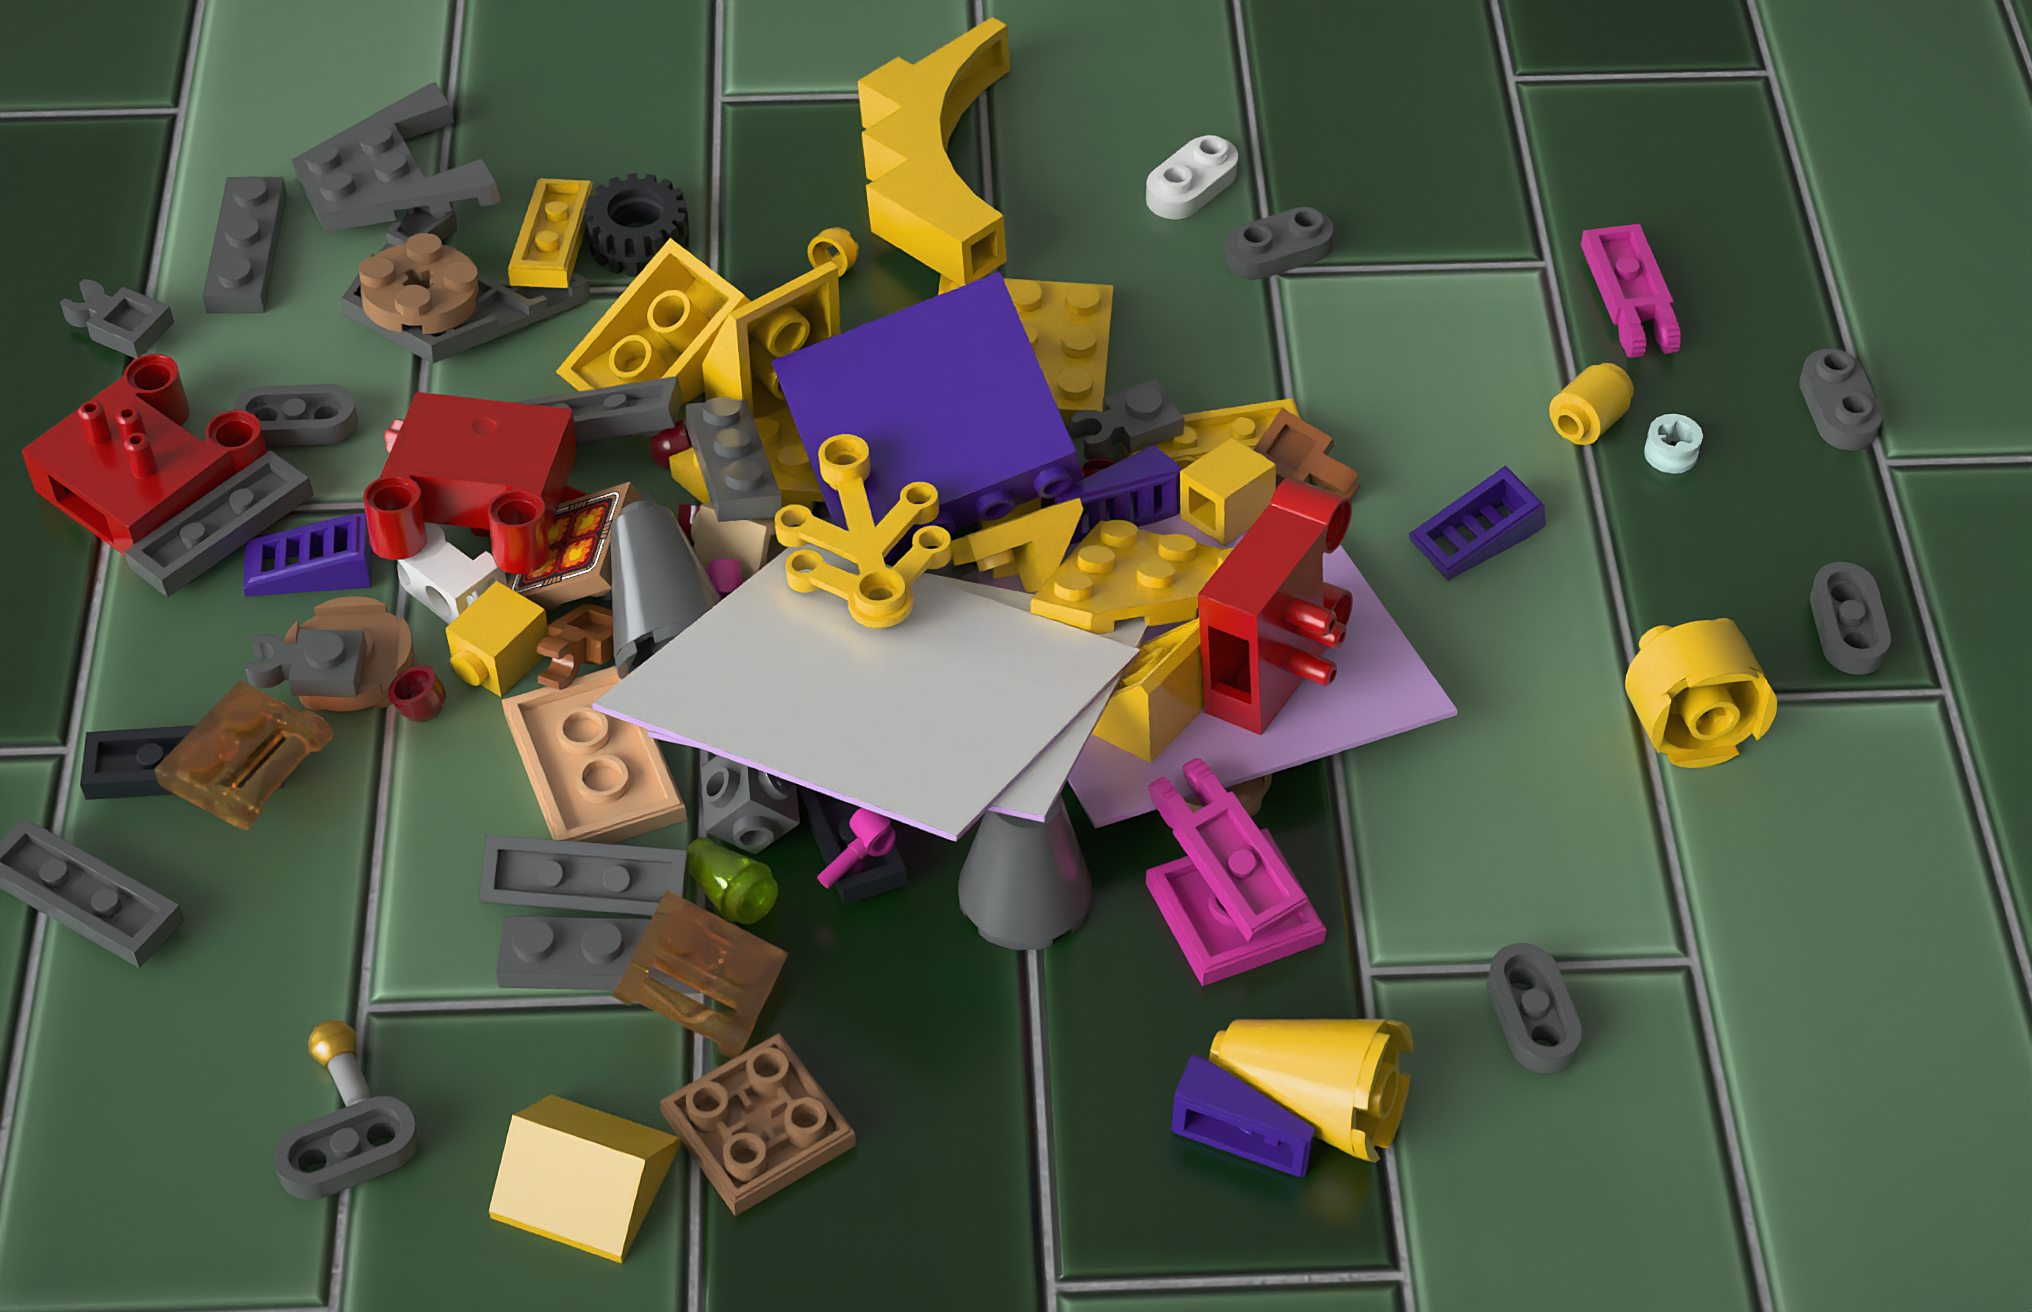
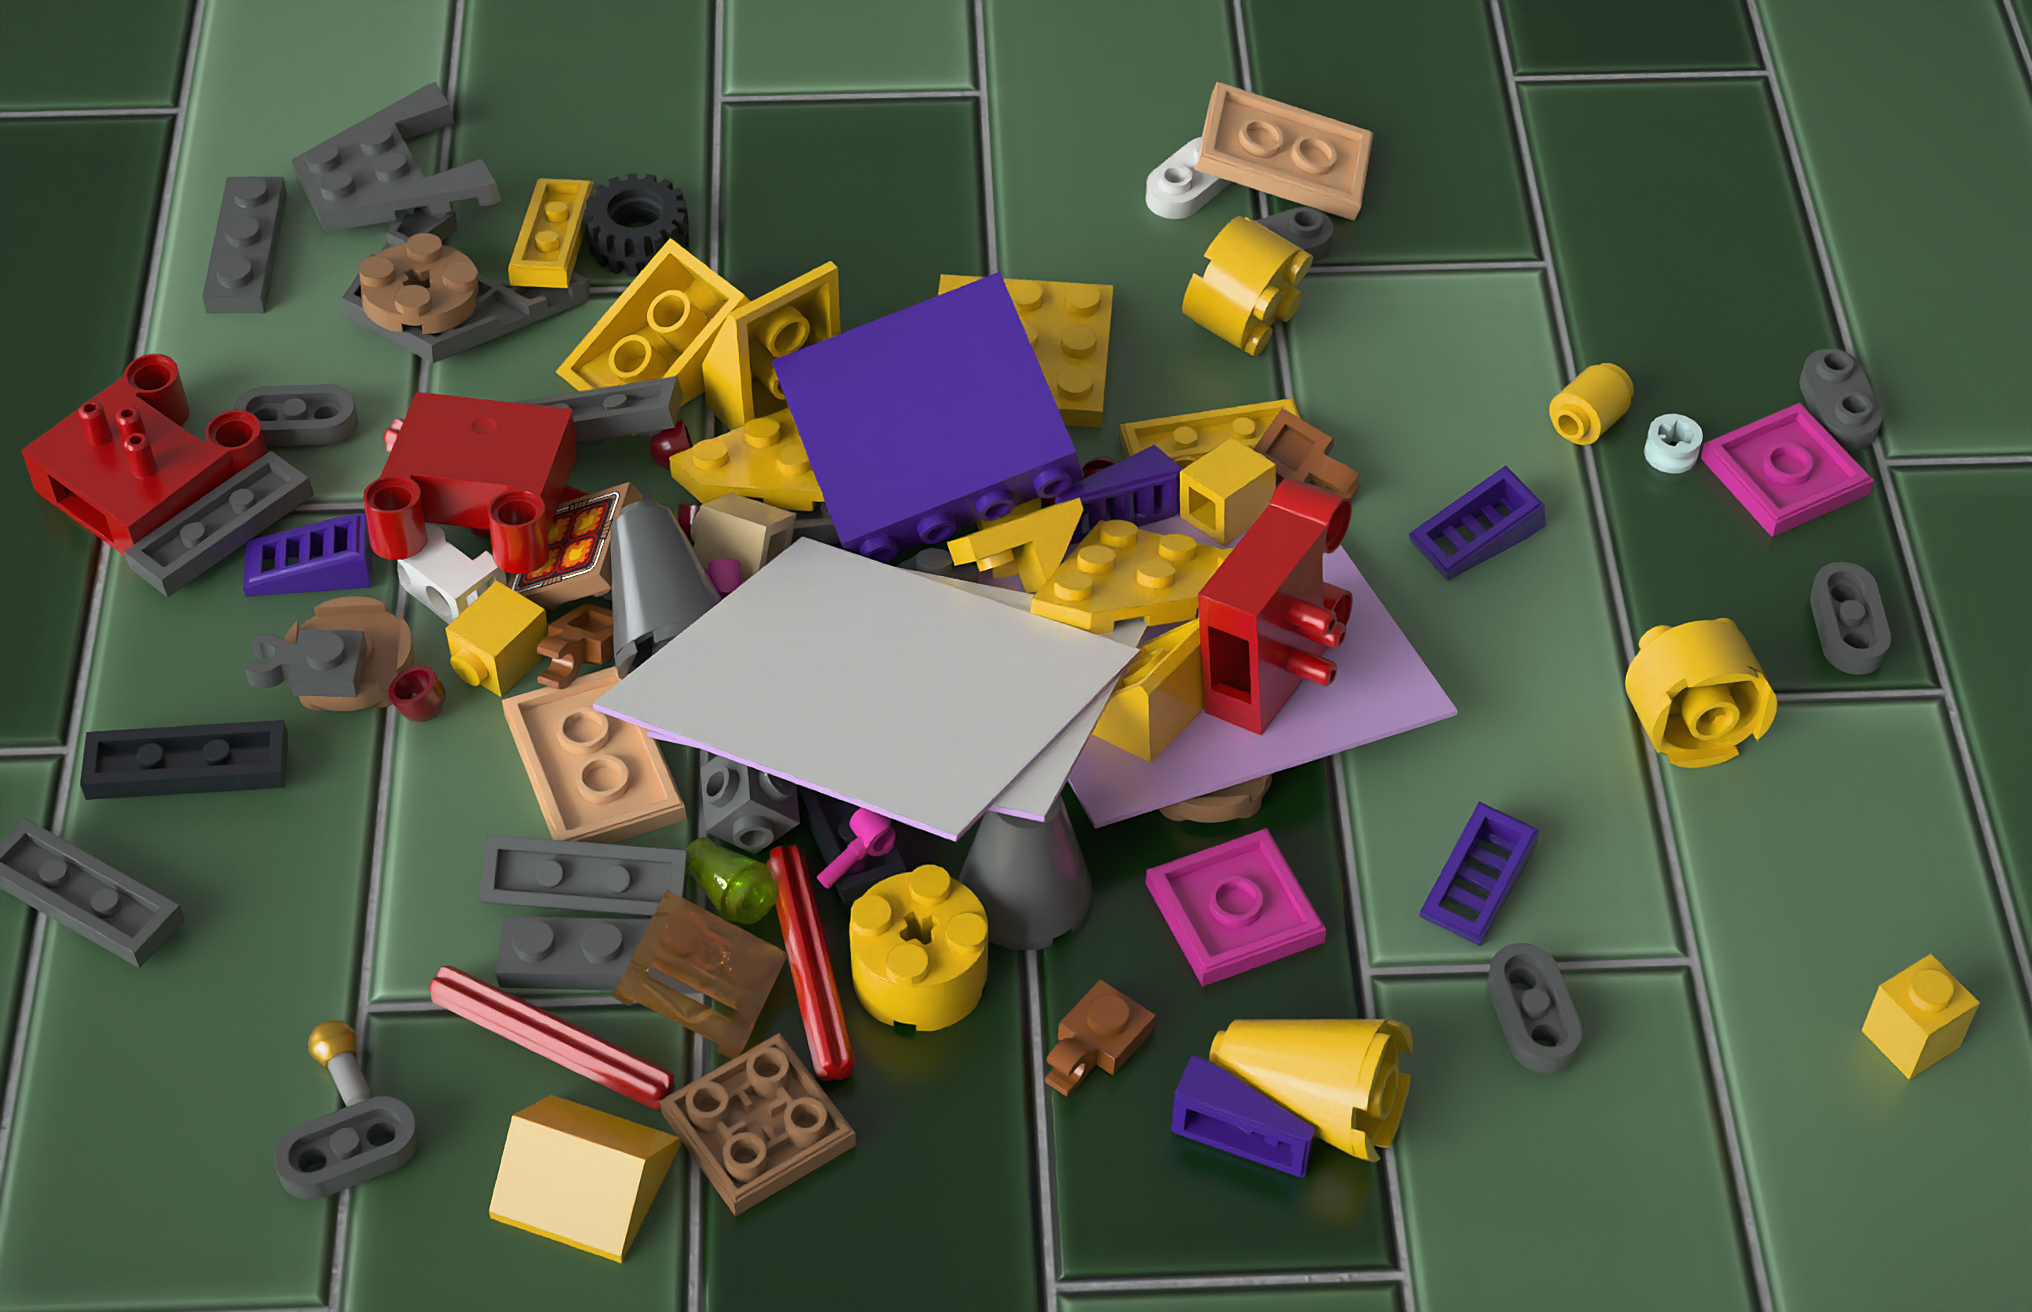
dark grey plate [60,279,174,359] -> none
clear orange plate [154,681,334,830] -> none
dark grey plate [686,397,781,522] -> none
yellow plant [774,434,952,628] -> none
yellow hinge [808,227,859,277] -> none
yellow arch [858,17,1010,286] -> none
dark grey plate [1070,379,1184,460] -> none
dark pink hinge [1148,757,1308,942] -> none
dark pink hinge [1581,224,1681,358] -> none
none -> axle [429,965,675,1109]
none -> red axle [766,845,855,1081]
none -> yellow brick [850,865,988,1031]
none -> dark orange plate [1045,979,1156,1097]
none -> yellow brick [1182,216,1313,357]
none -> light nougat tile [1195,82,1373,221]
none -> dark purple slope [1419,801,1540,946]
none -> dark pink tile [1700,403,1874,537]
none -> yellow brick [1862,954,1980,1080]

